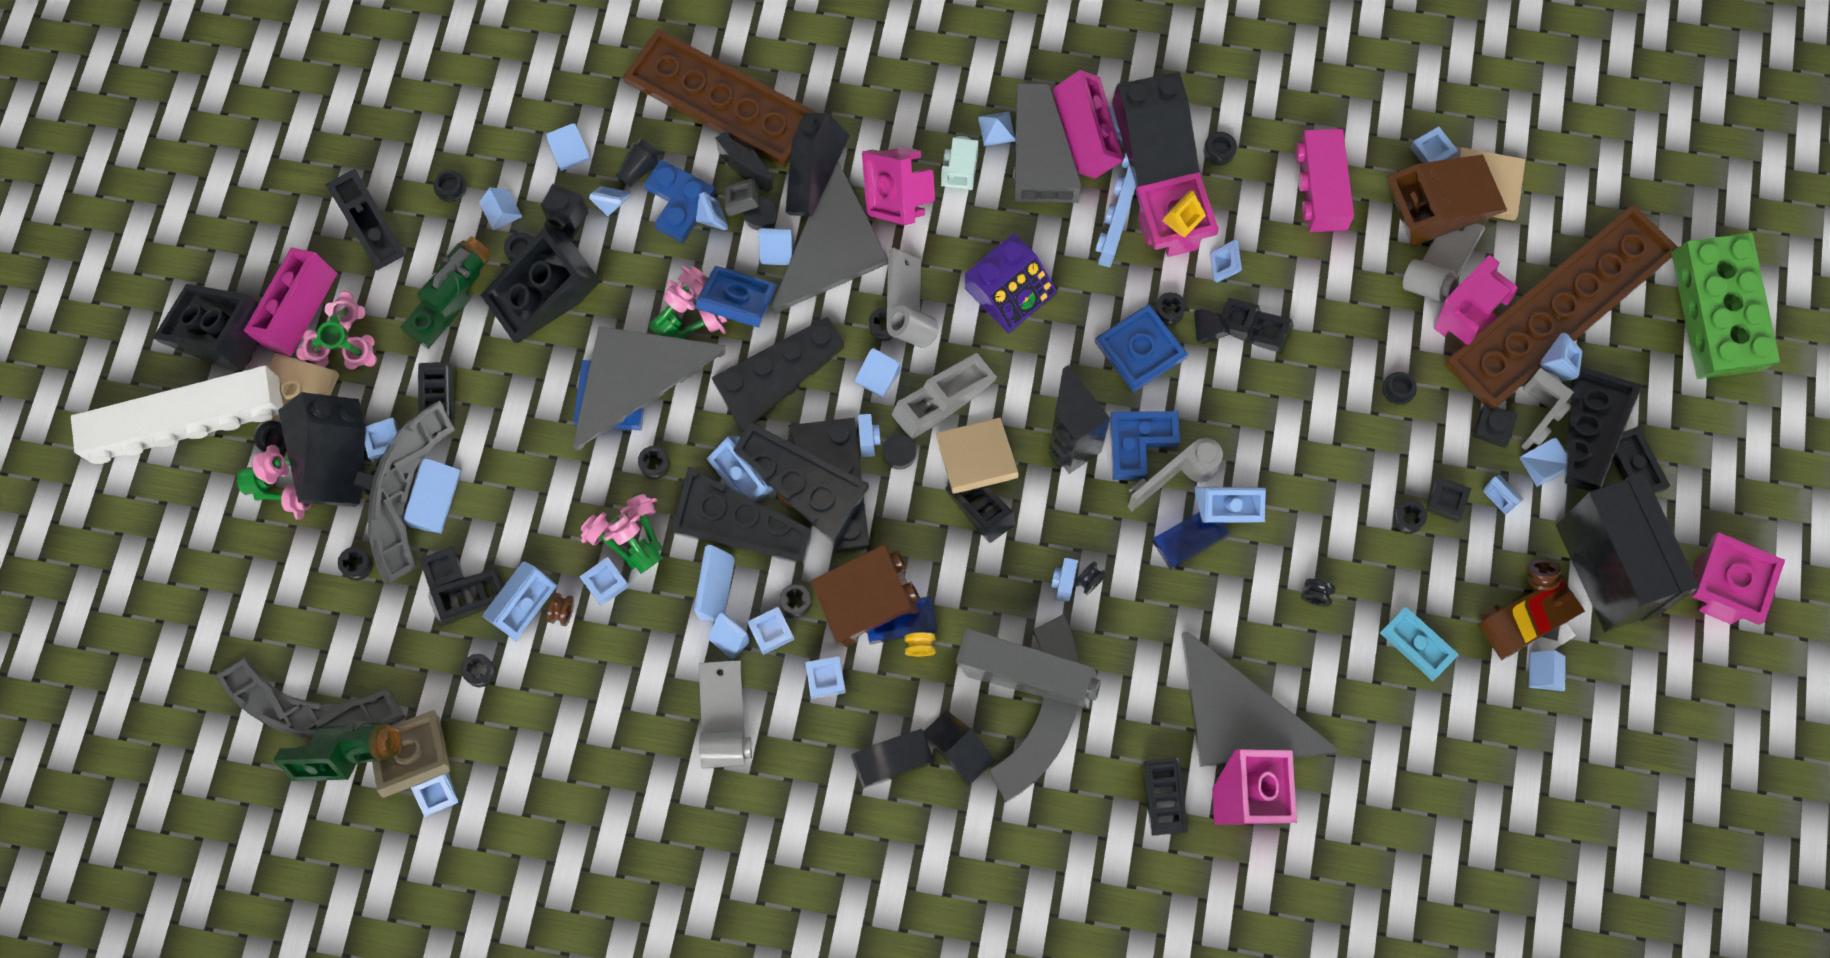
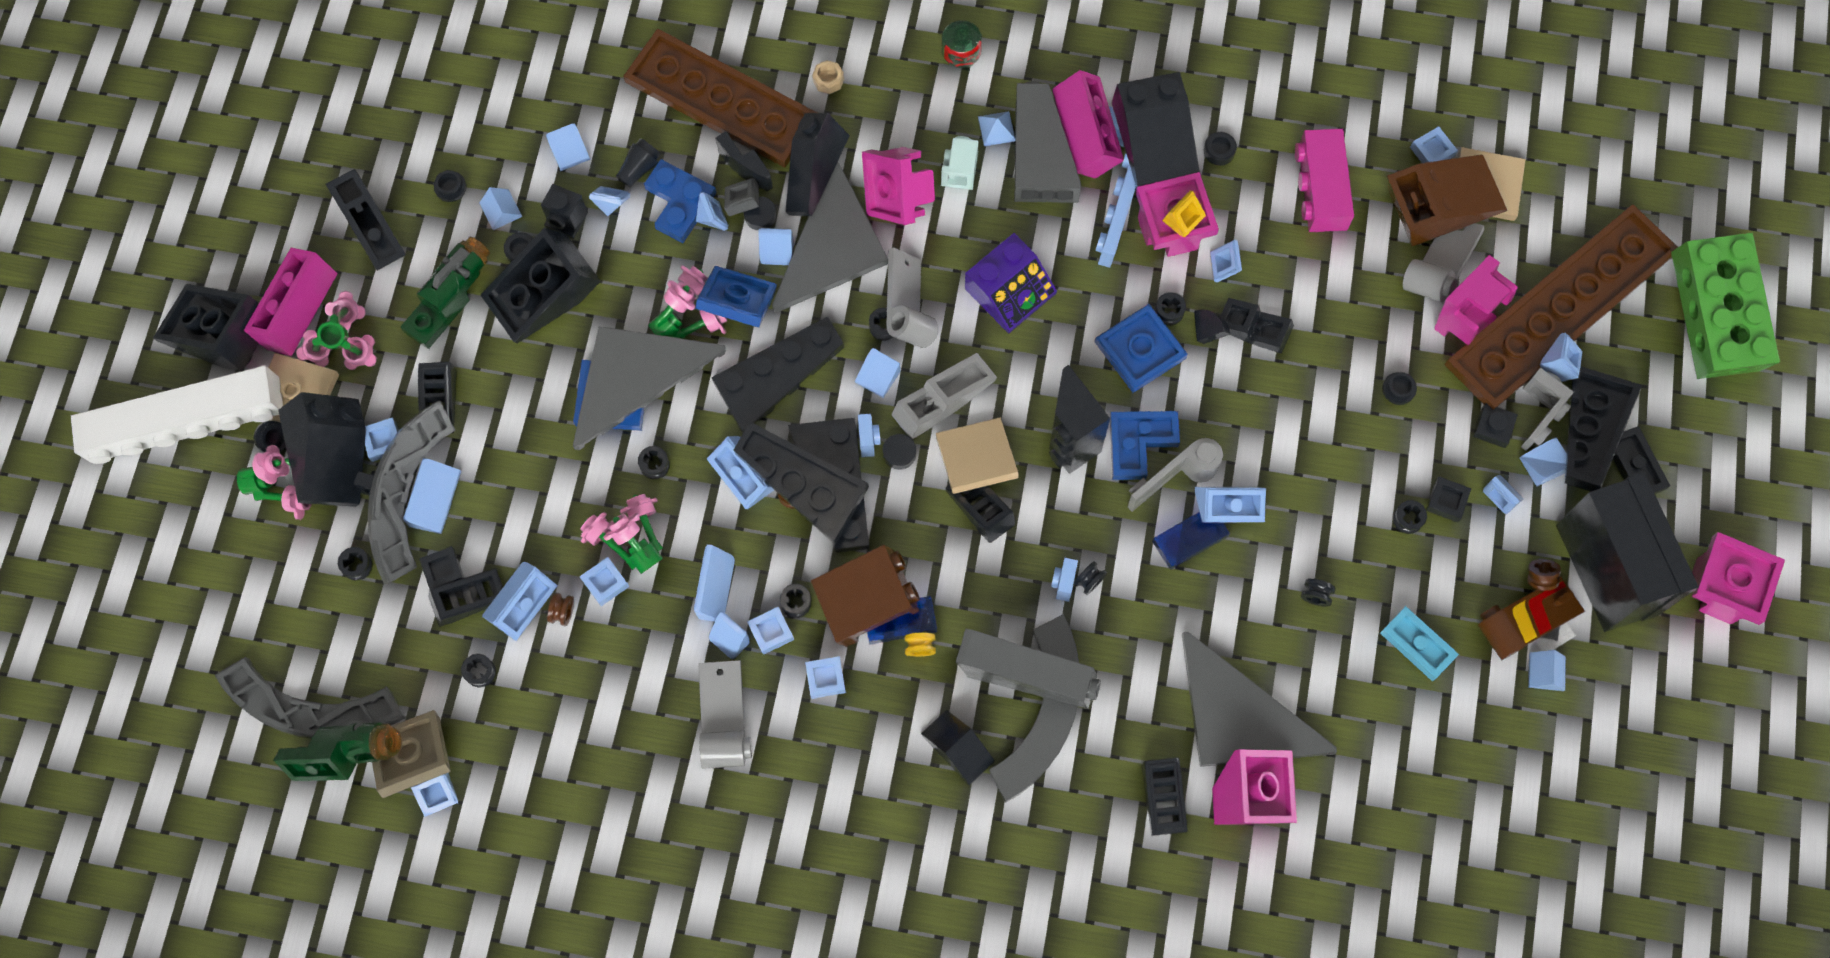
black wing [671,466,812,565] -> none
black slope [851,729,934,788] -> none
none -> tan tile [812,60,844,94]
none -> clear green head [941,20,982,68]

